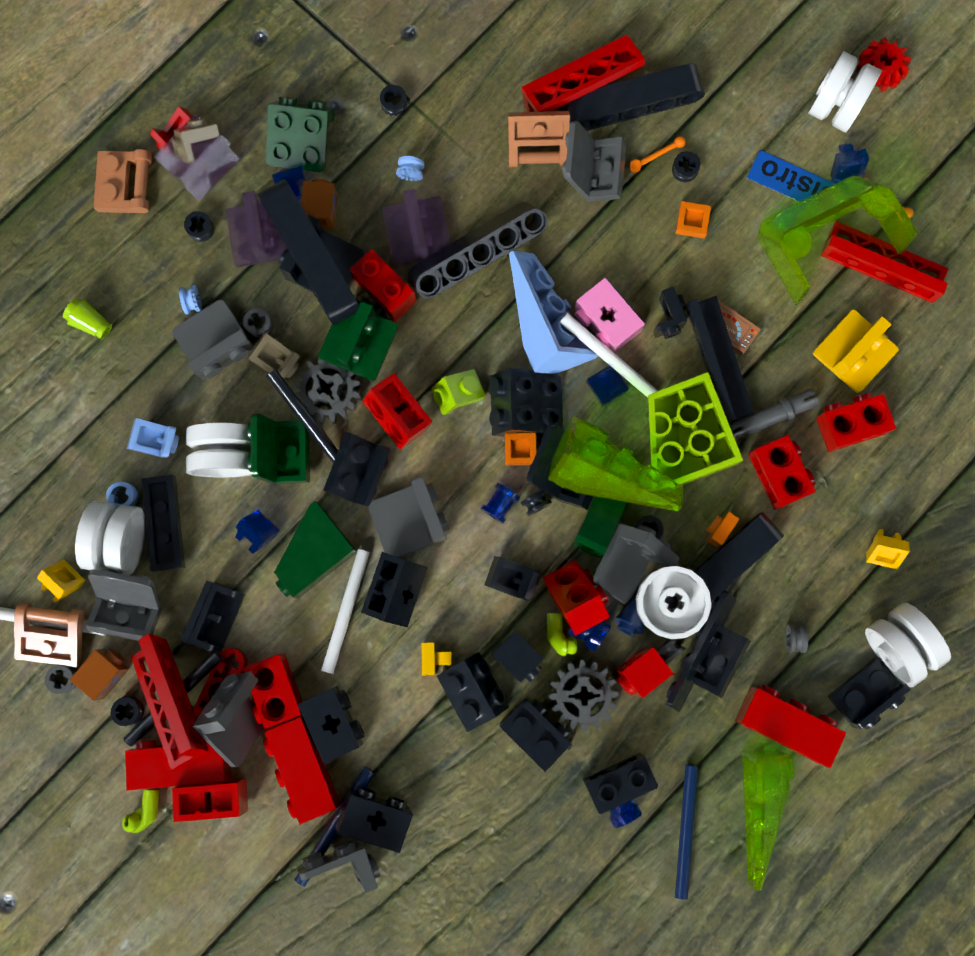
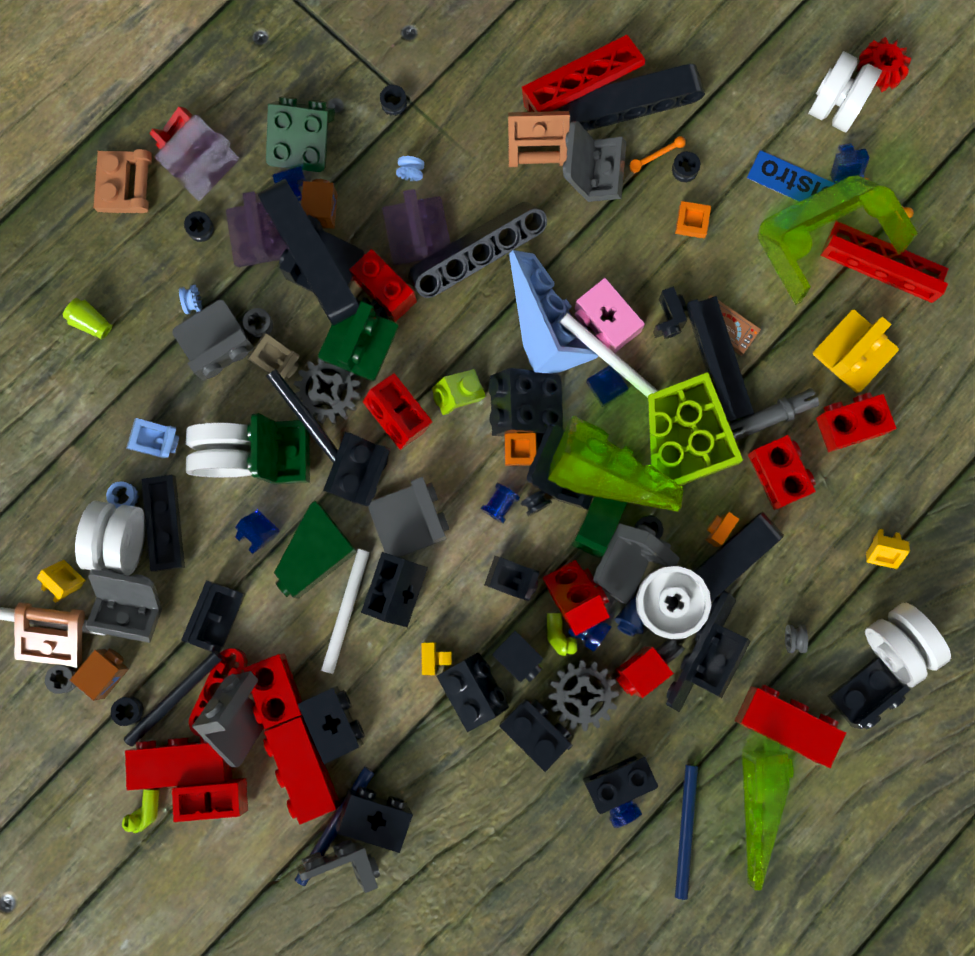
red fence [131,633,209,771] -> none
dark tan bracket [172,118,220,163] -> none

